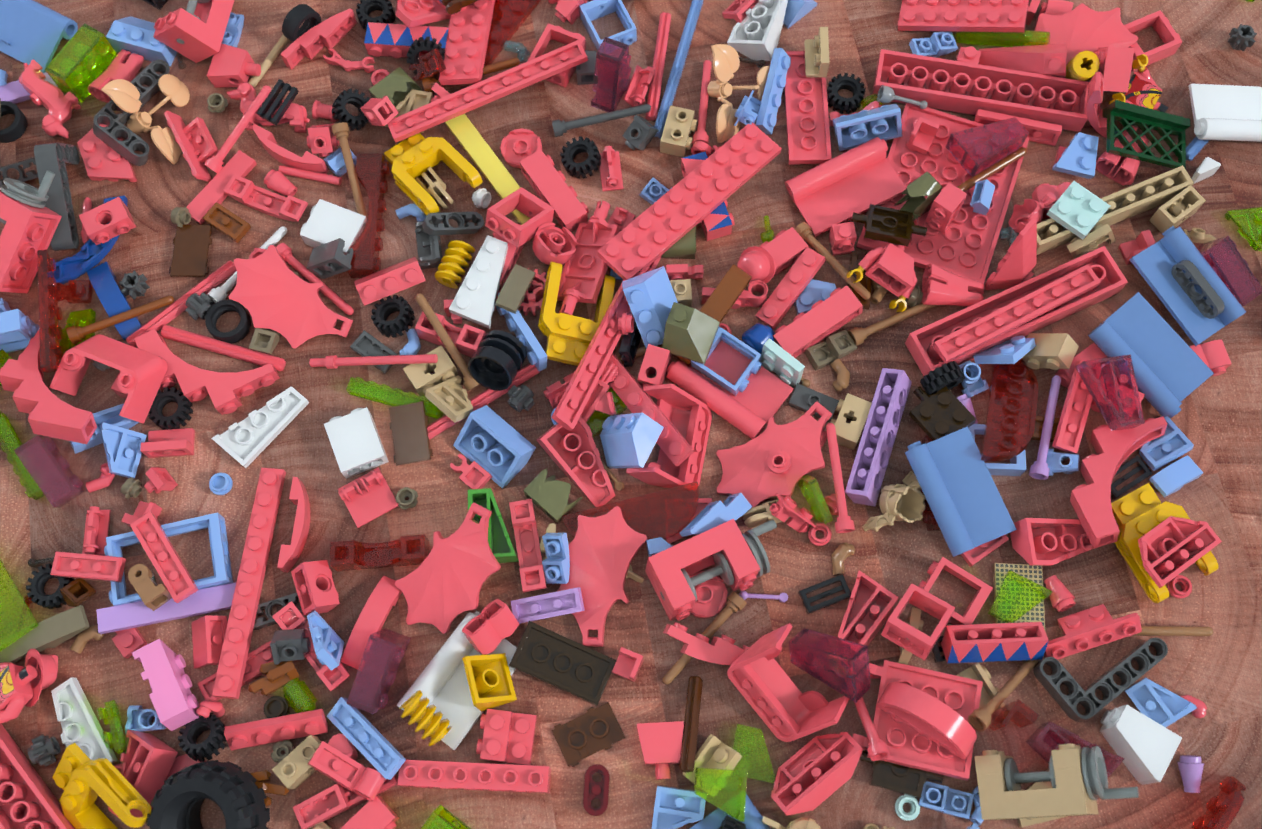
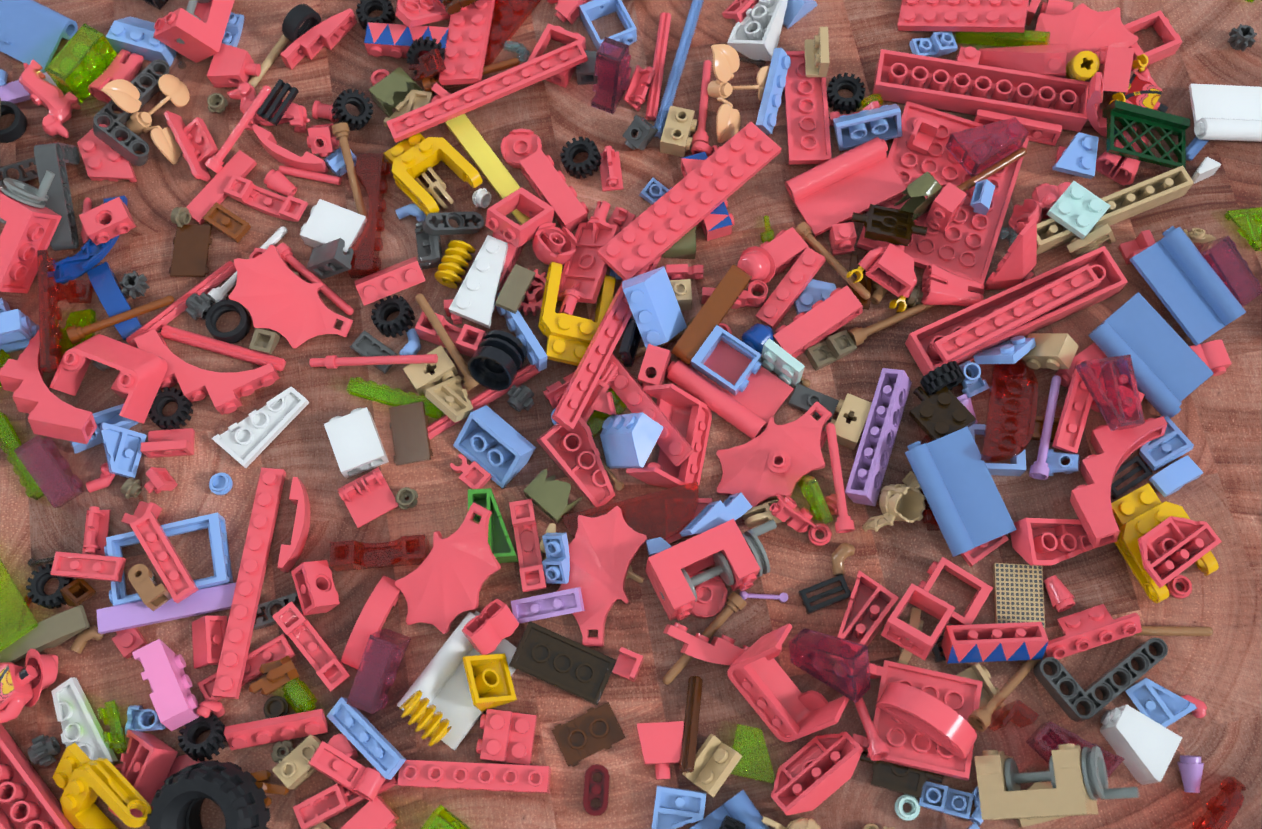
dark grey brick [270,628,310,665] -> none
light blue wing [307,610,345,671] -> none
coral piece [323,48,375,73] -> none
coral brick [360,96,398,126] -> none
dark grey piece [552,104,651,137] -> none
coral plate [618,312,634,335] -> none
olive slope [662,302,720,365] -> none
clear neon green wing [694,767,747,822] -> none
light blue hinge [734,90,761,126] -> none
medium nougat arm [830,358,850,392] -> none
light grey hinge [877,85,928,109] -> none
clear neon green wing [988,570,1052,623] -> none
tan brick [1149,185,1206,233] -> none
dark grey beam [1172,260,1225,319] -> none

